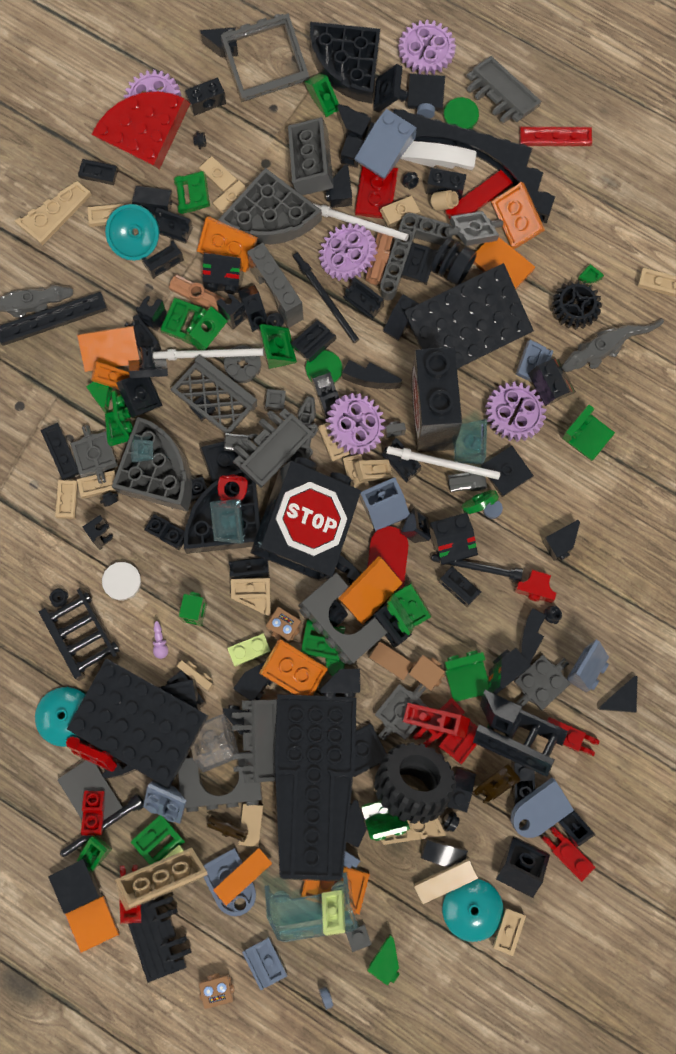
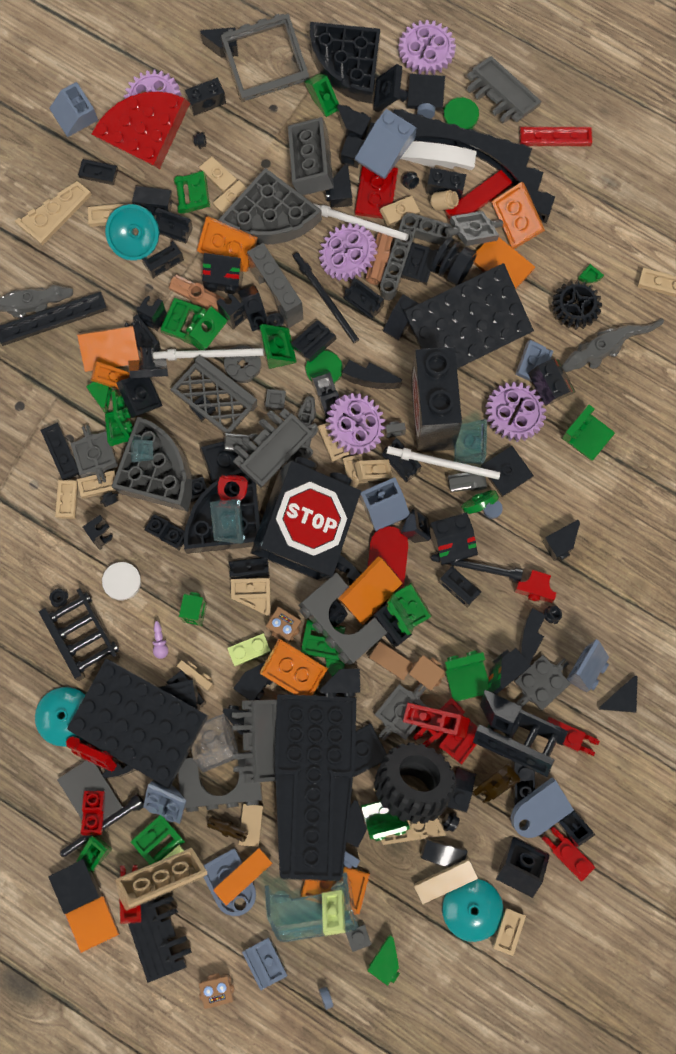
none -> sand blue slope [49,82,98,137]

